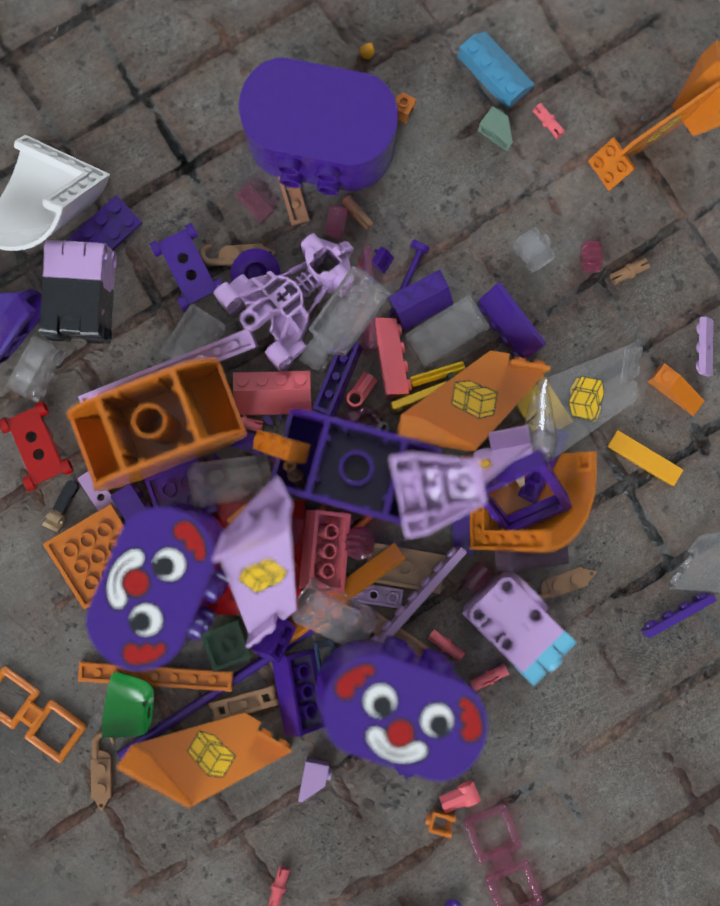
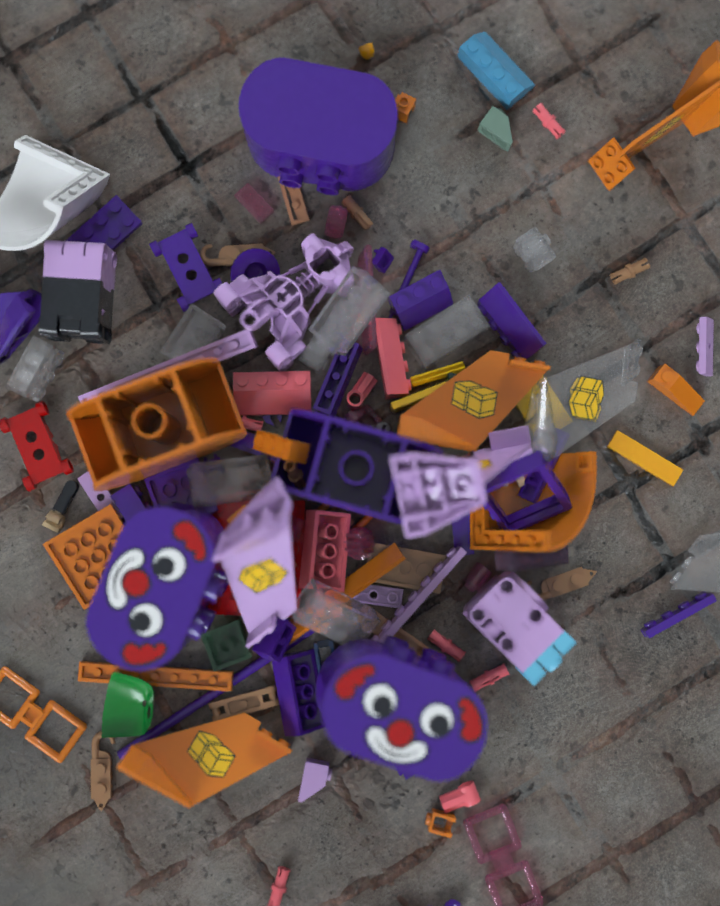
clear pink gear [580,240,603,273] -> none

